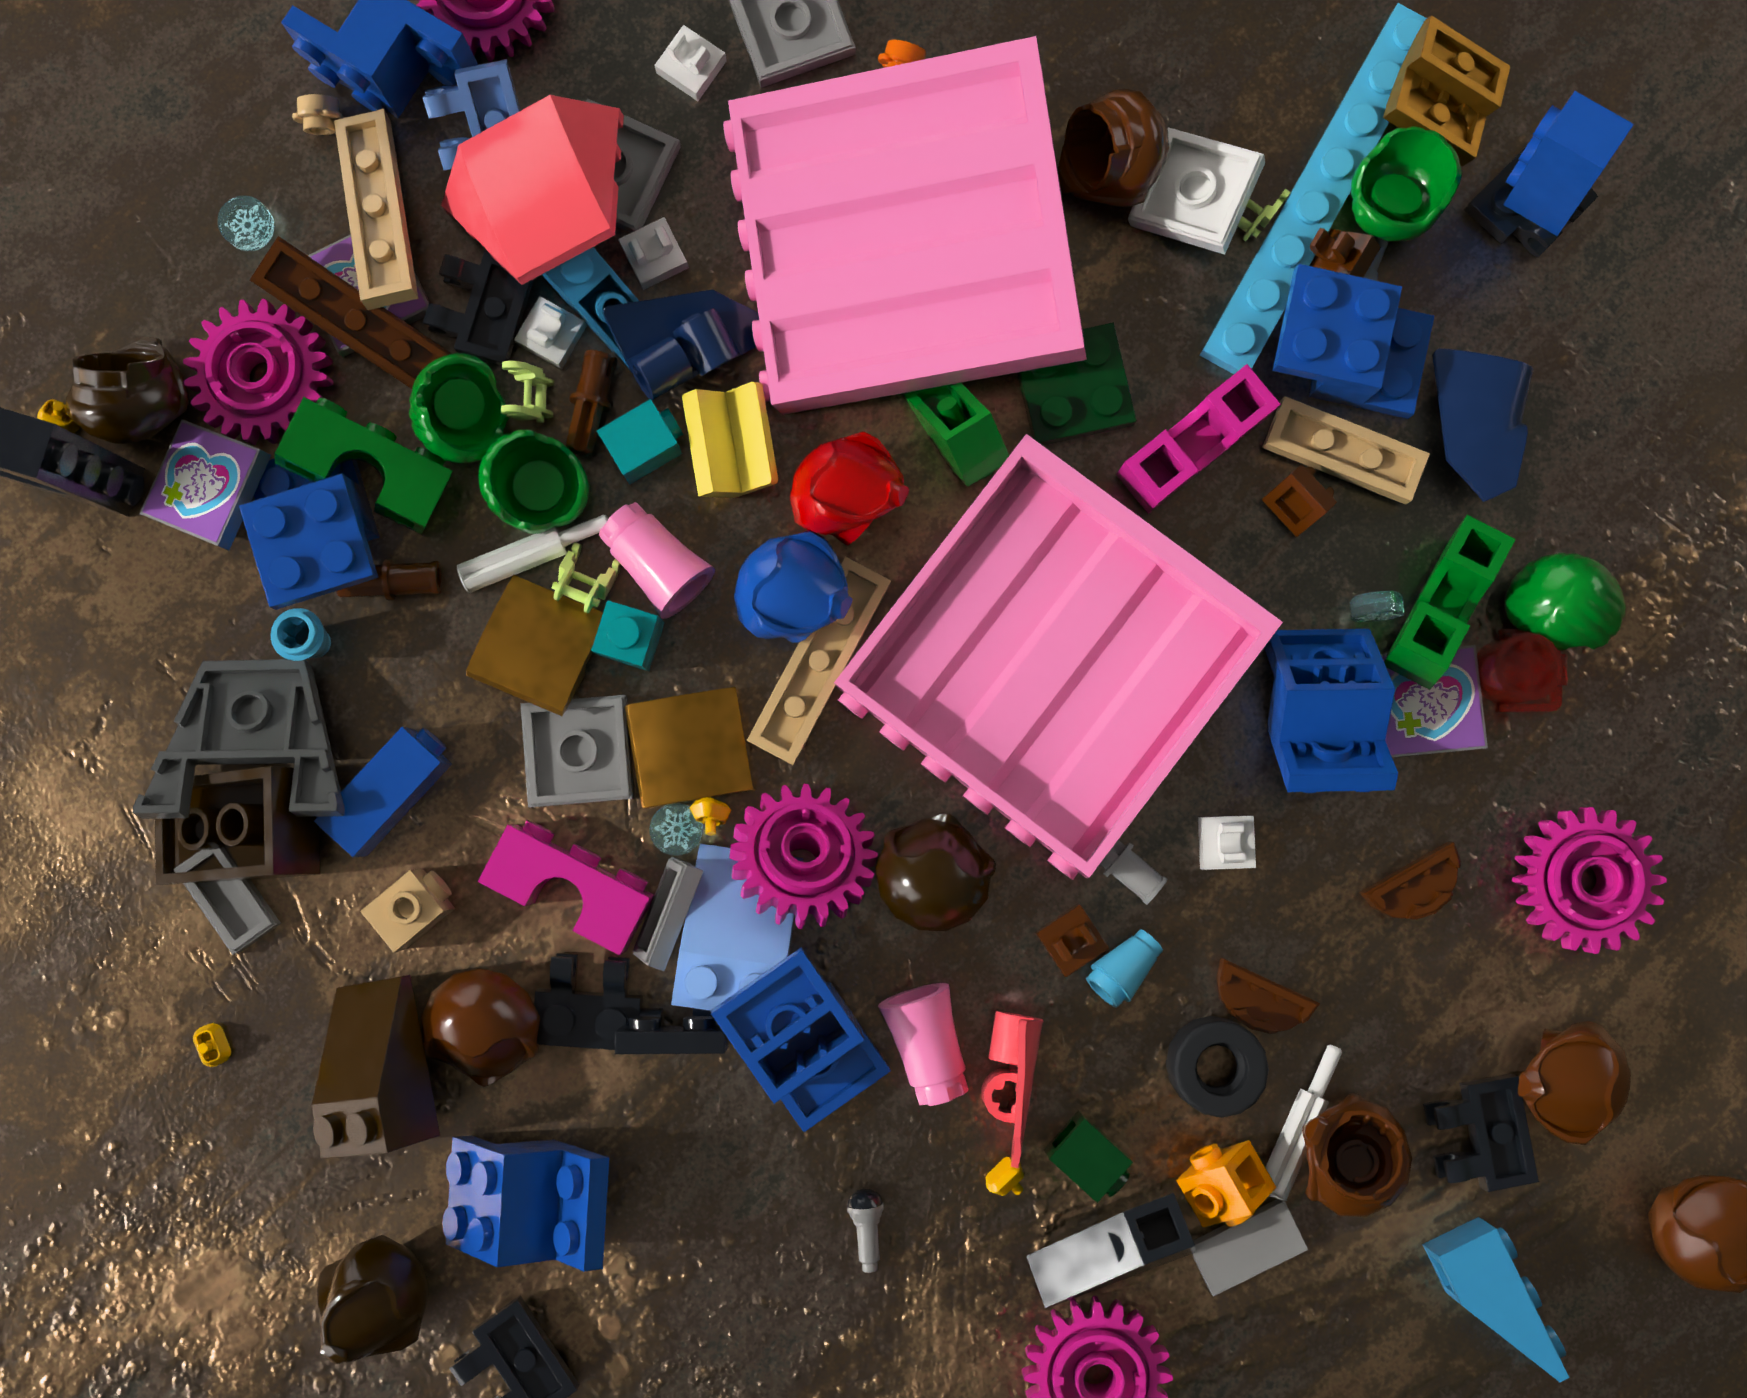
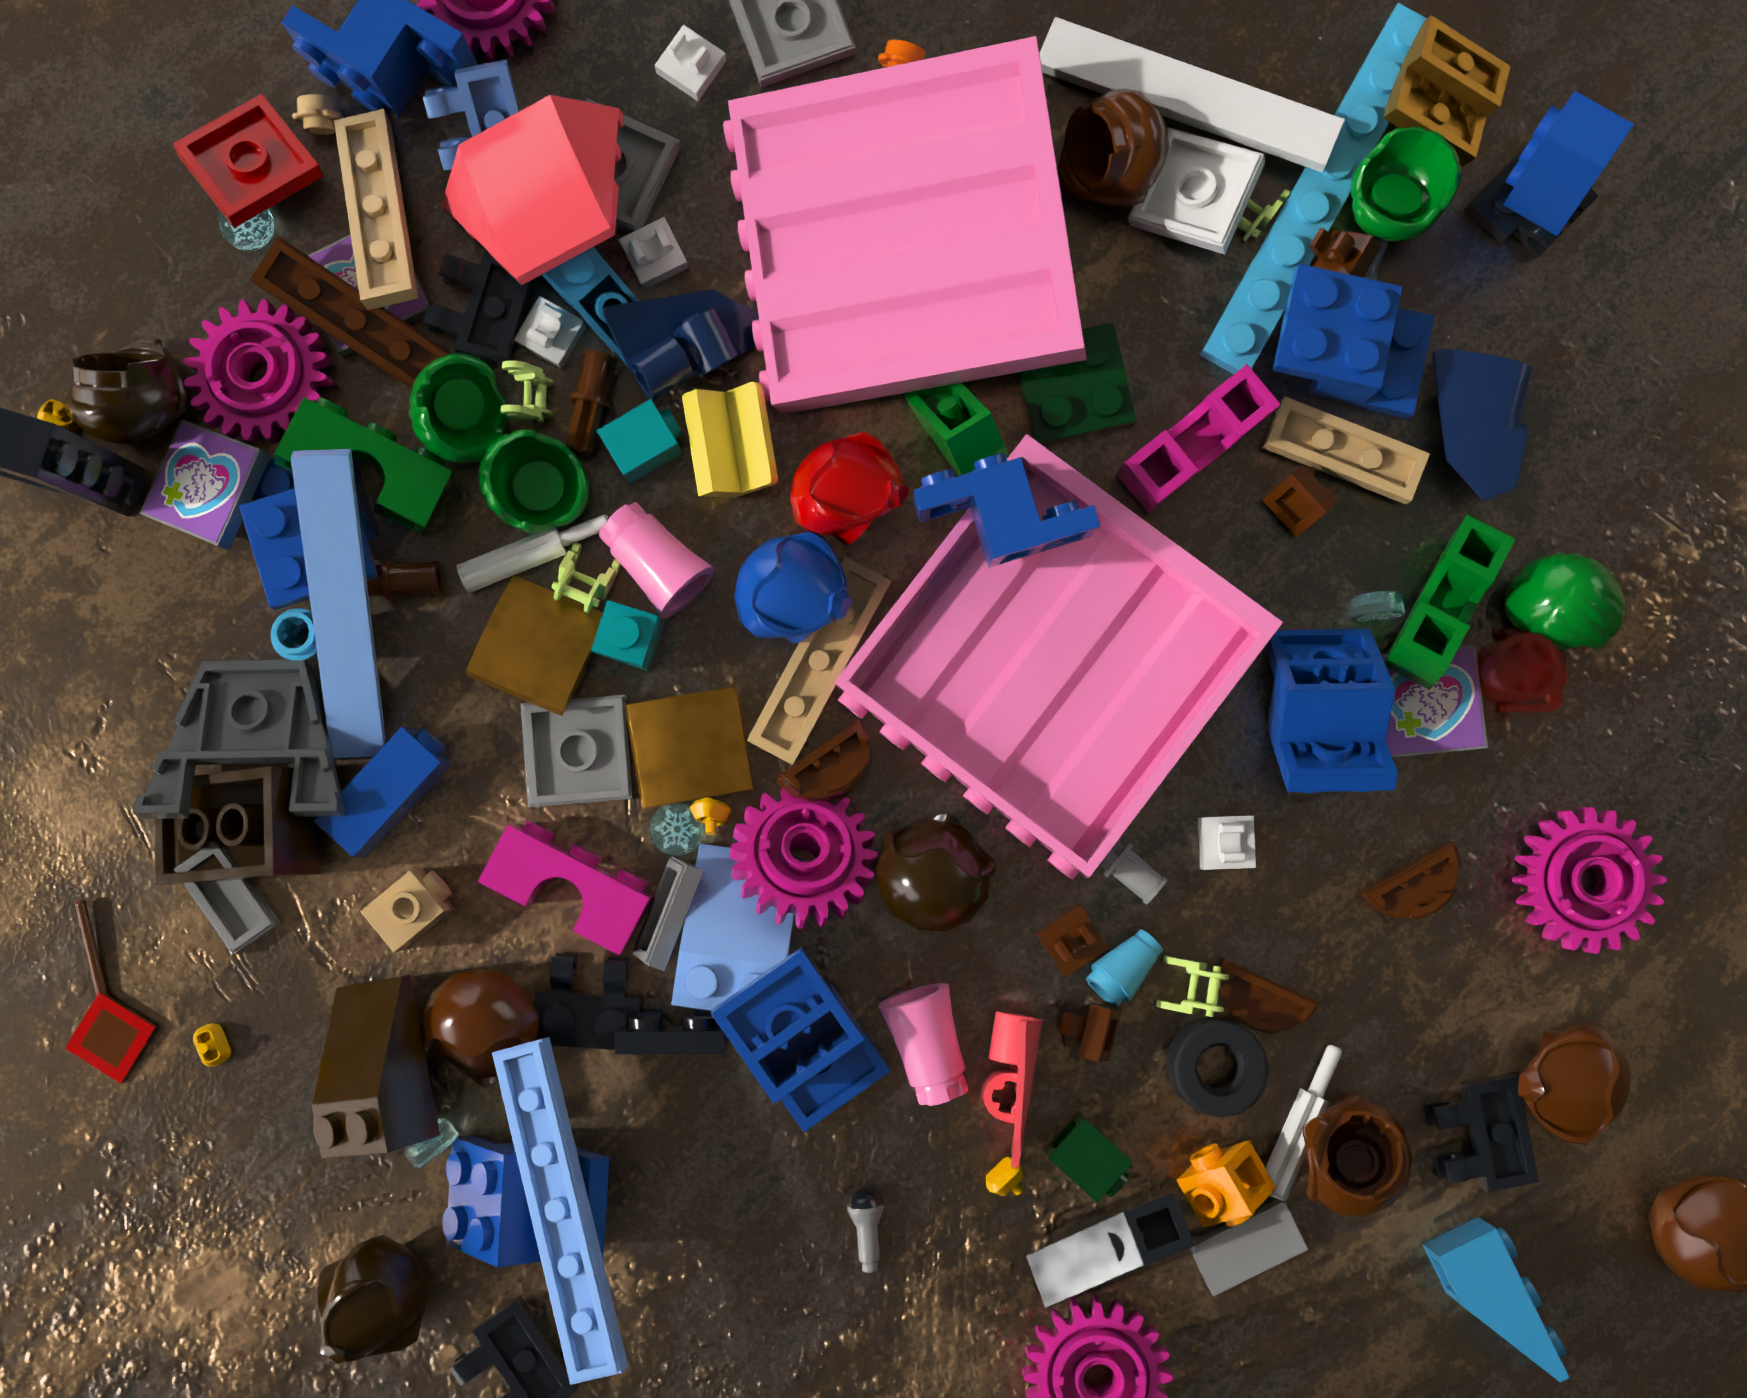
none -> piece [65,899,157,1084]
none -> red plate [172,93,323,228]
none -> light blue tile [291,449,386,759]
none -> clear light blue tile [403,1118,459,1169]
none -> light blue tile [492,1037,629,1385]
none -> reddish brown tile [776,718,870,802]
none -> blue bracket [914,453,1100,568]
none -> white tile [1039,17,1344,173]
none -> reddish brown tile [1059,1004,1122,1062]
none -> yellowish green piece [1156,956,1229,1017]

